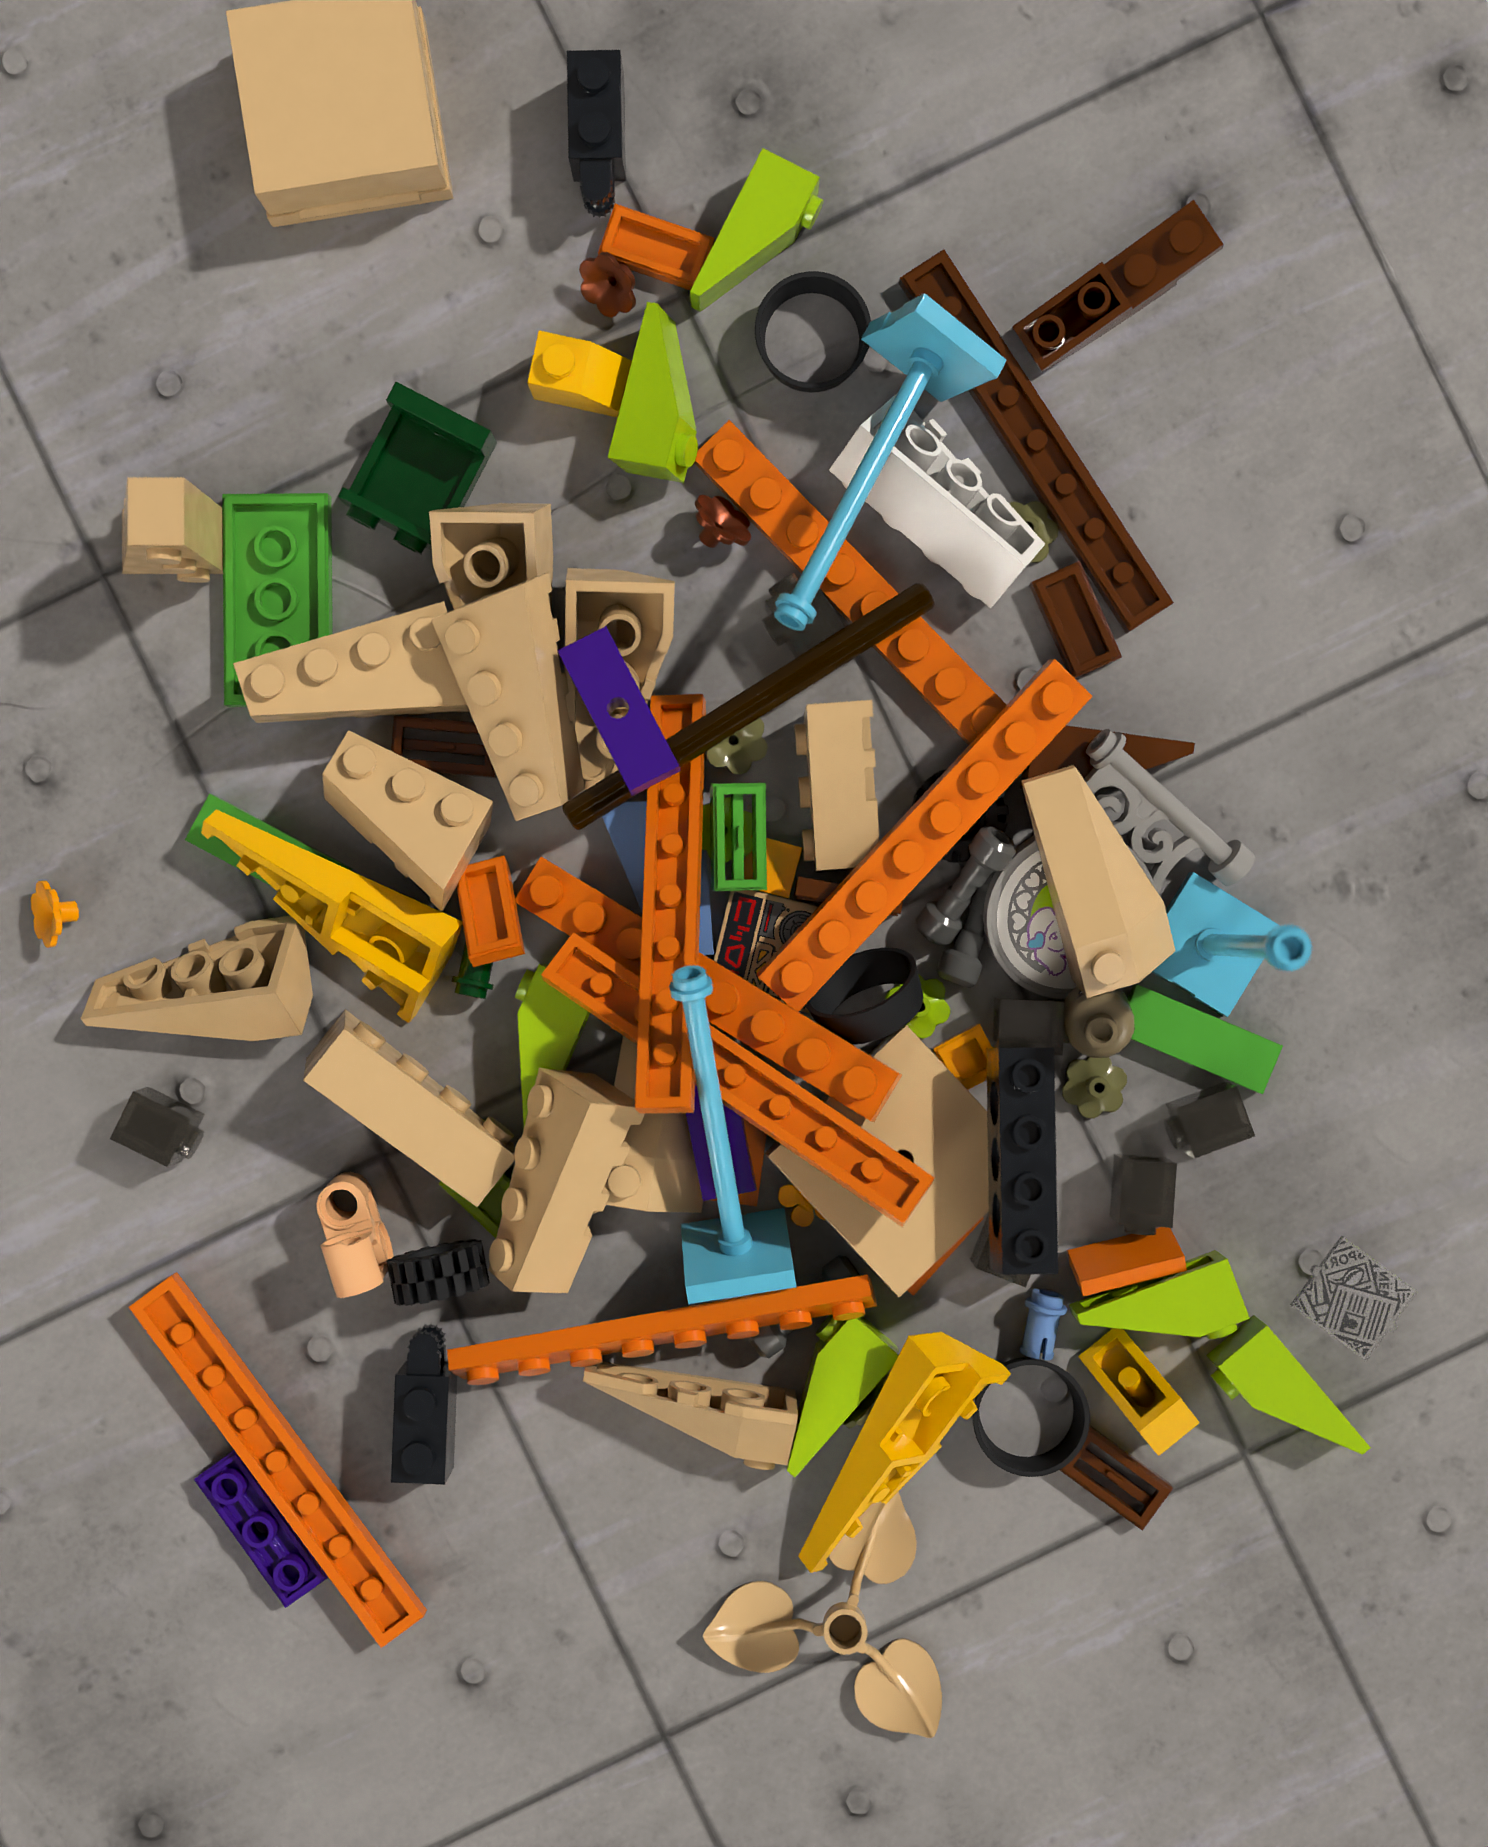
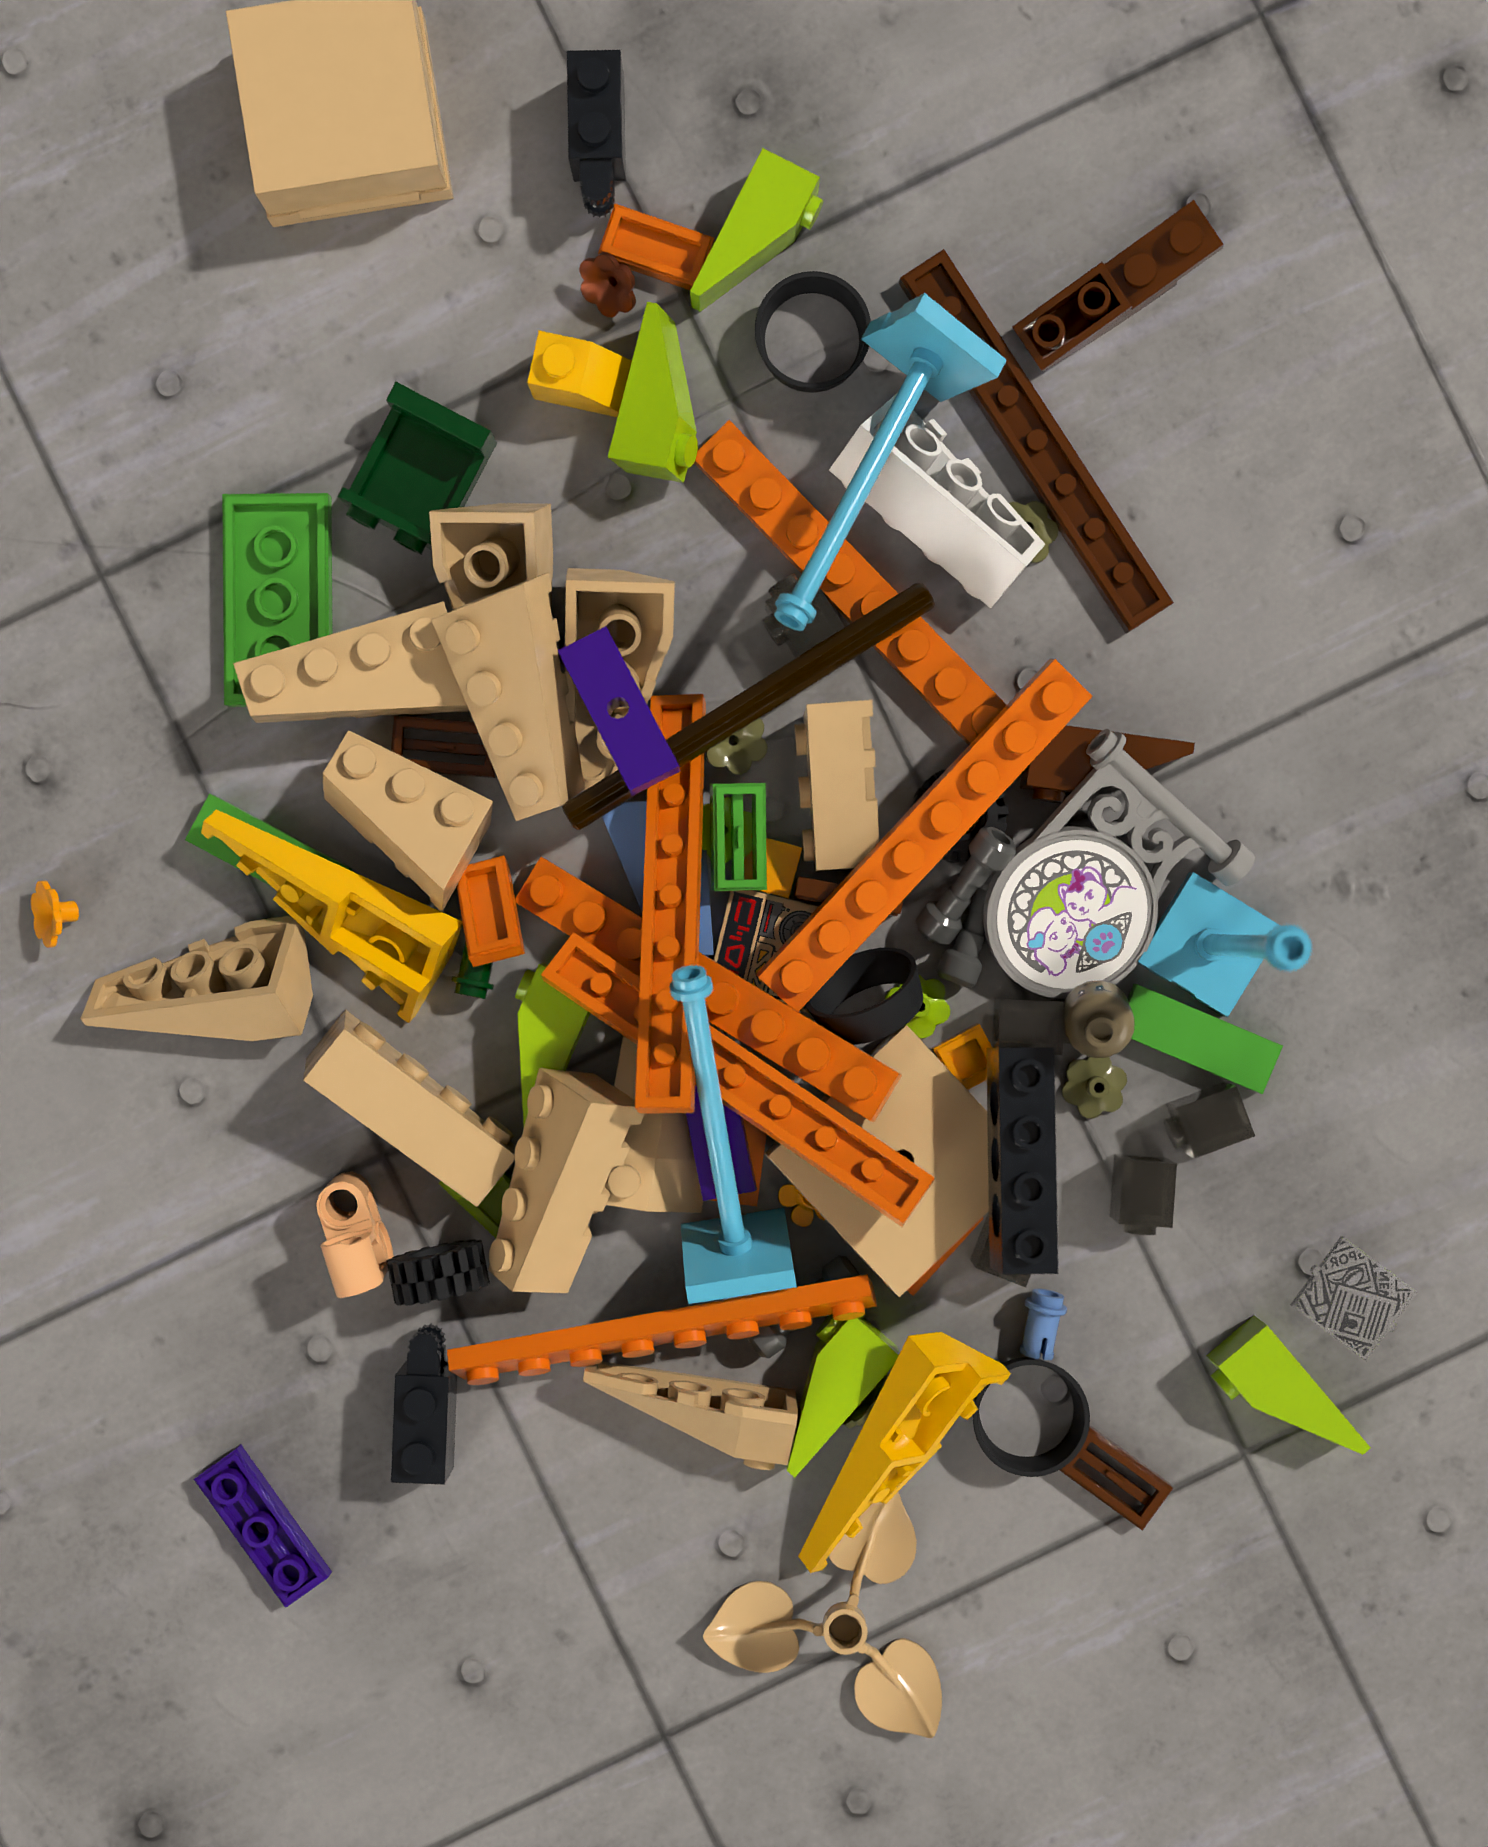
clear smoke brick [110,1087,205,1167] -> none
tan wedge [122,477,223,583] -> none
orange plate [129,1272,427,1648] -> none
copper plant [694,495,751,548] -> none
tan wedge [1021,765,1176,998] -> none
reddish brown tile [1029,561,1122,679] -> none
orange tile [1067,1225,1187,1296] -> none
lime slope [1069,1250,1250,1339] -> none
yellow slope [1078,1328,1200,1456] -> none

